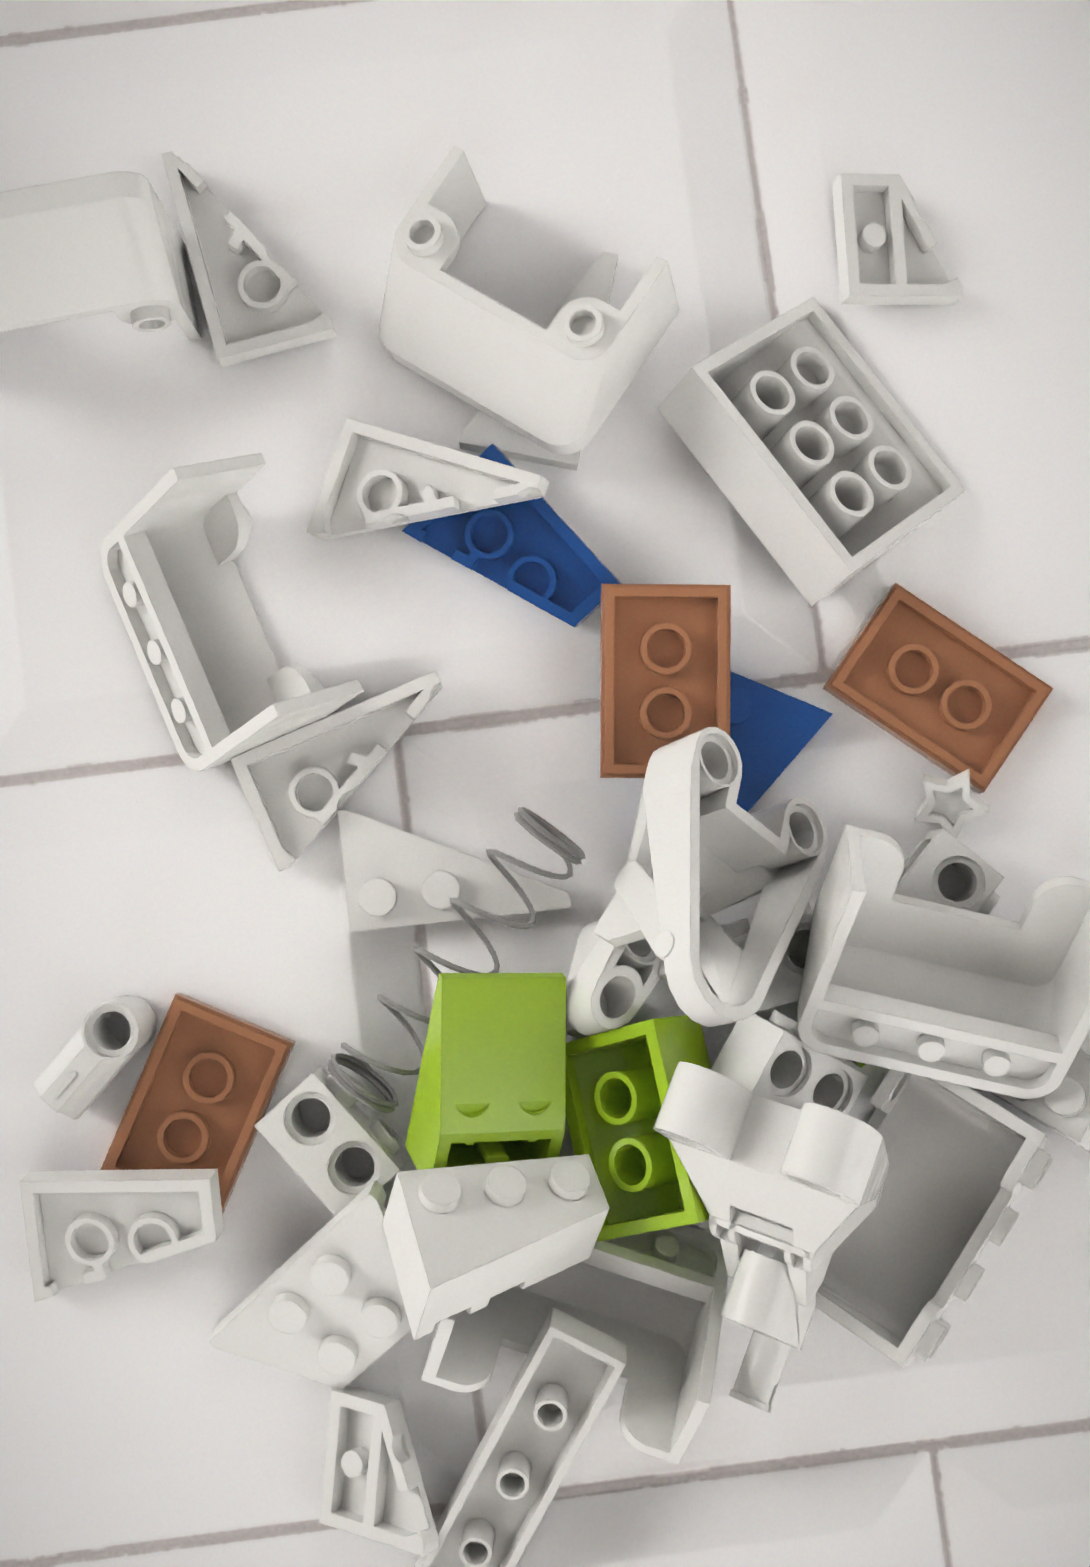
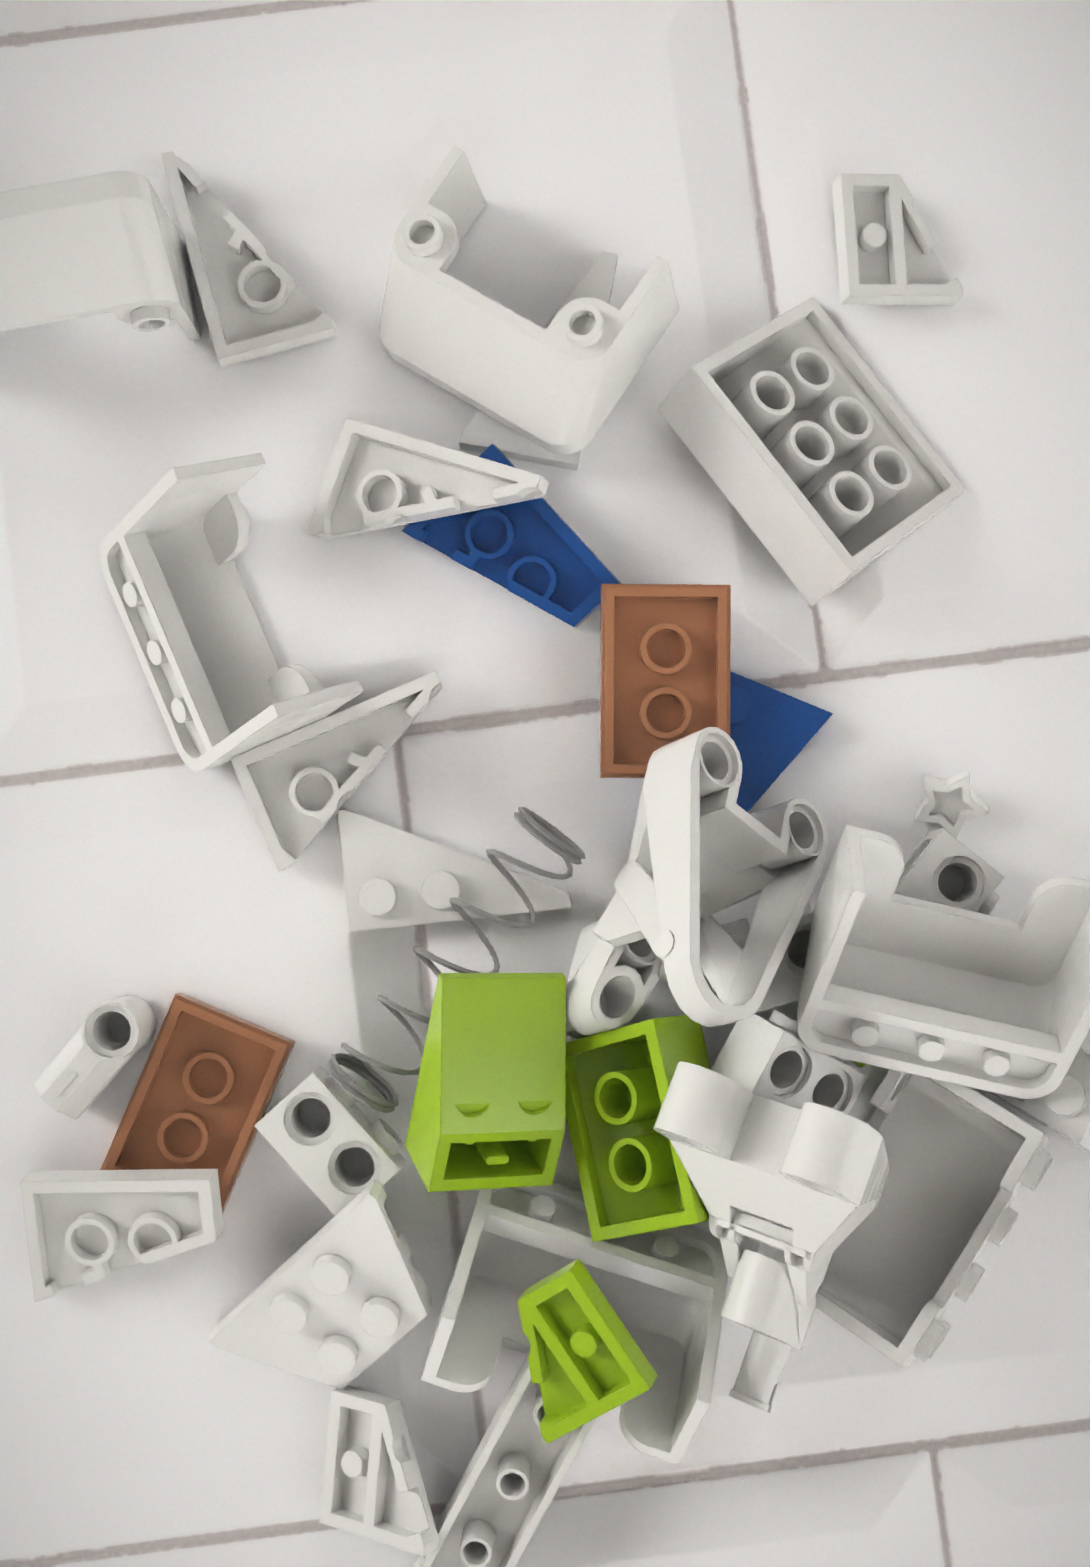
white wedge [382,1154,610,1340] -> none
nougat tile [822,583,1053,794] -> none
none -> lime wing [517,1259,658,1444]

